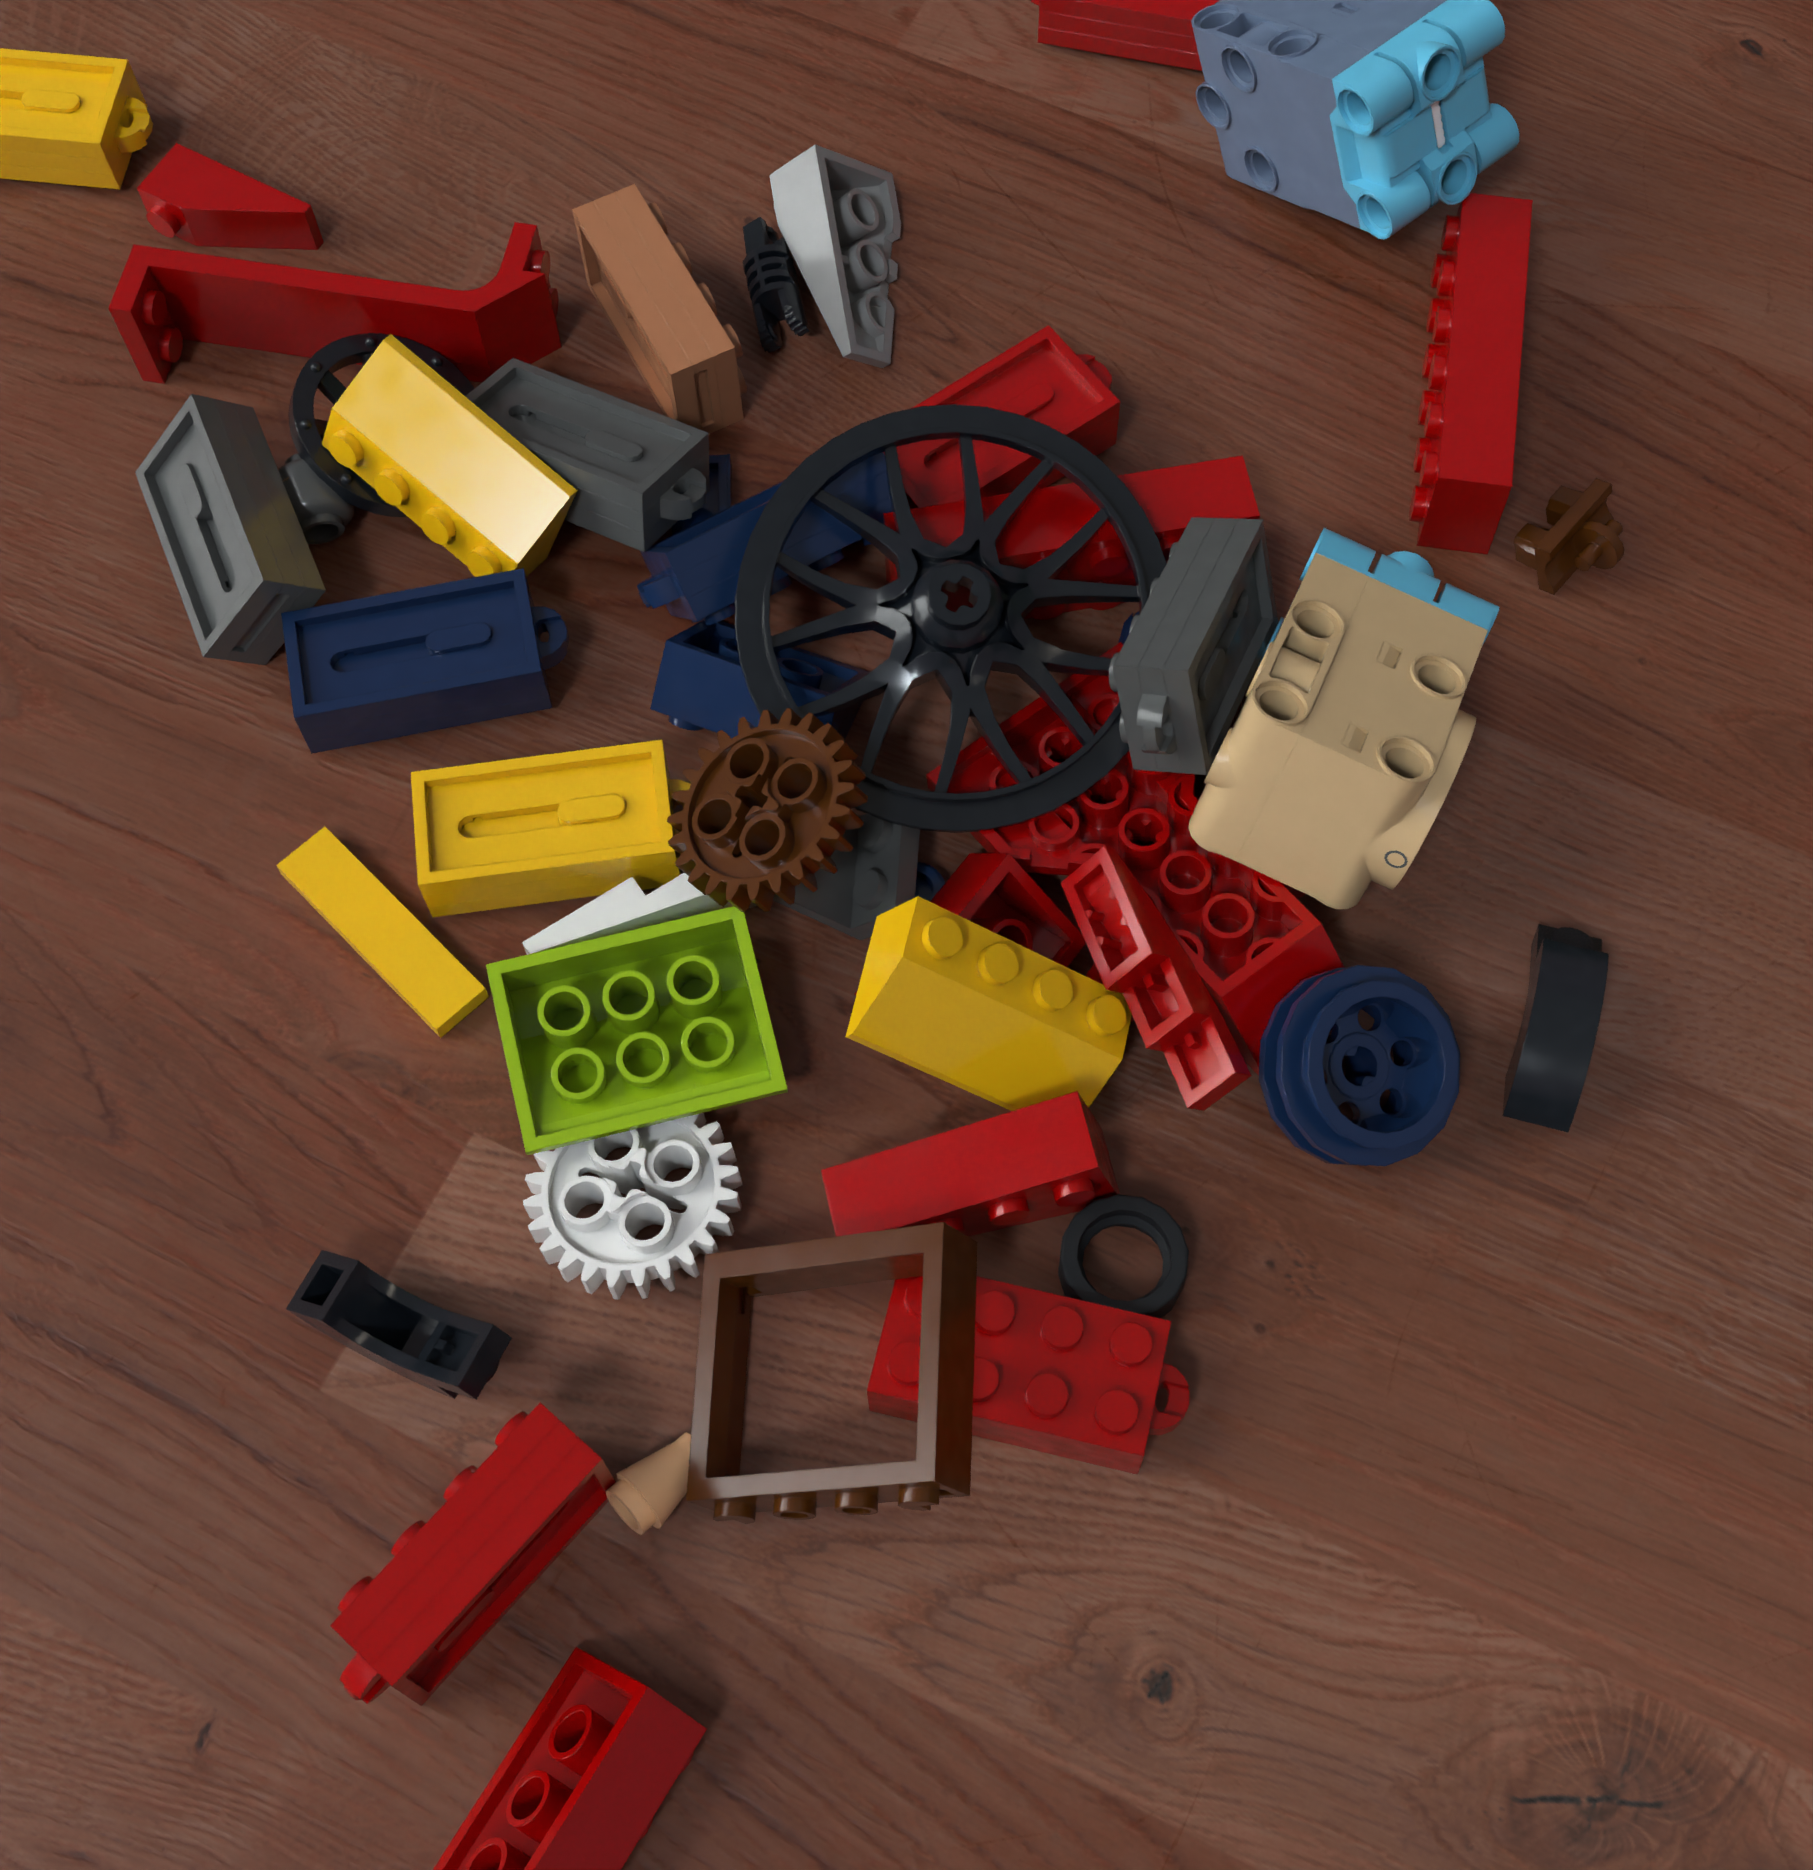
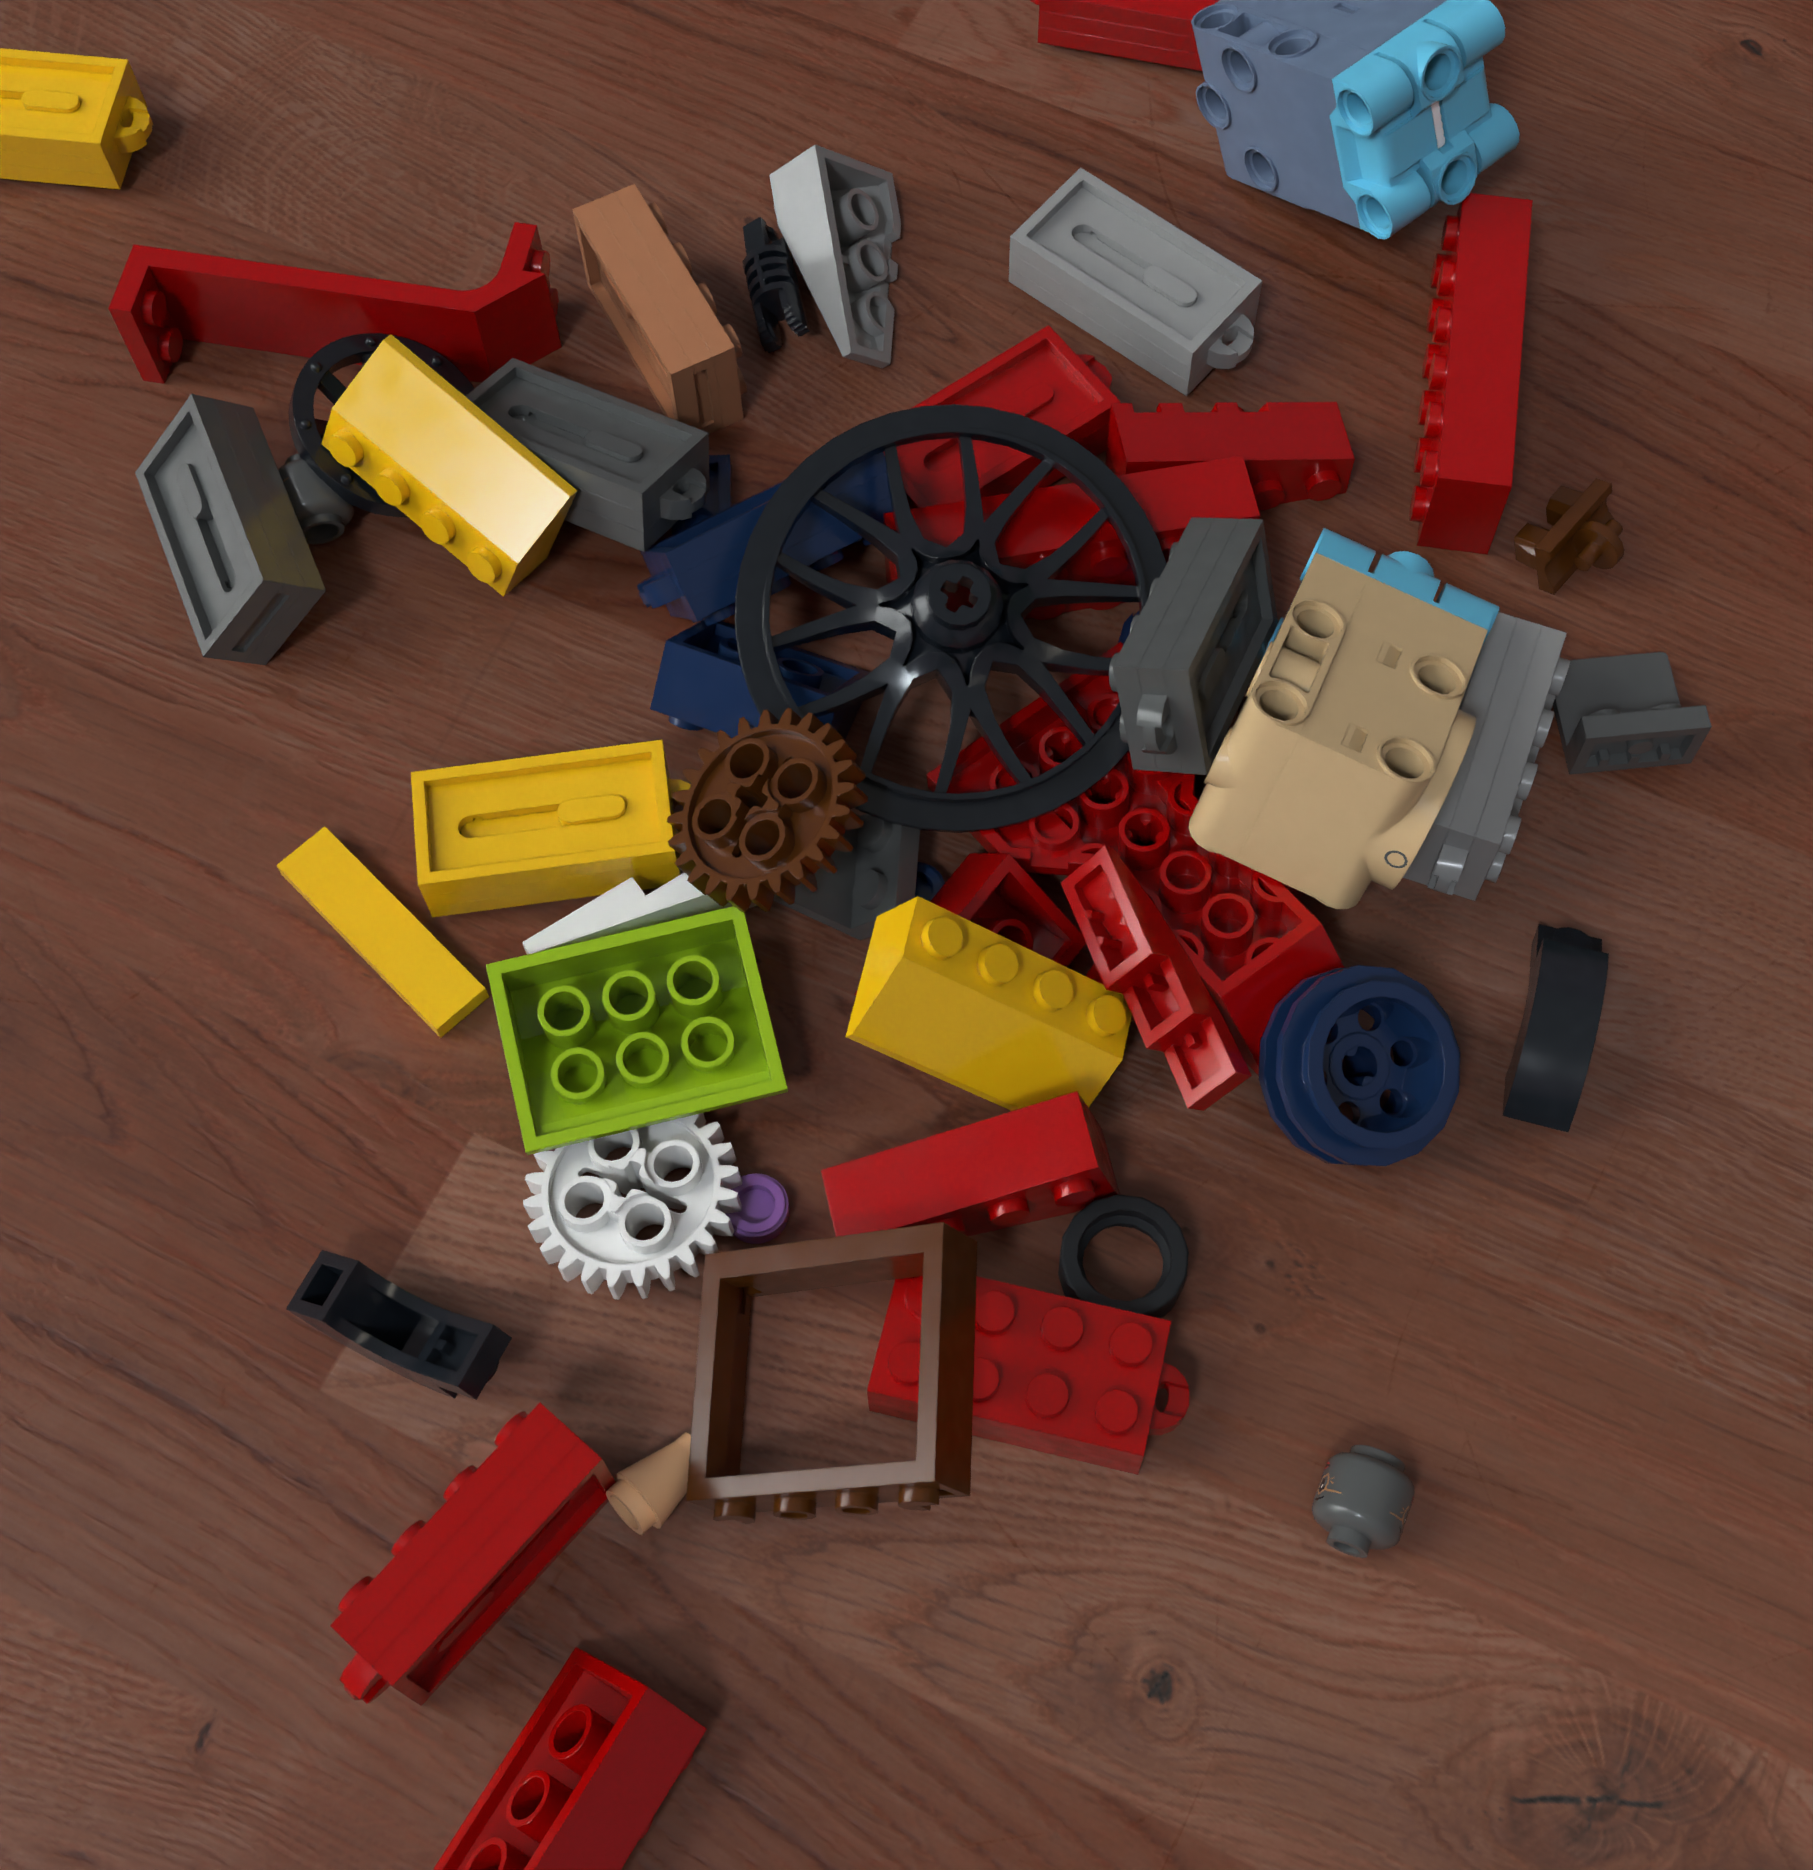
red slope [137,143,324,250] -> none
dark blue piece [281,568,569,754] -> none
none -> medium lavender tile [725,1173,790,1244]
none -> light grey piece [1009,167,1262,396]
none -> red wedge [1105,402,1355,510]
none -> dark grey head [1312,1445,1415,1558]
none -> light grey piece [1403,612,1571,901]
none -> dark grey bracket [1553,652,1712,775]

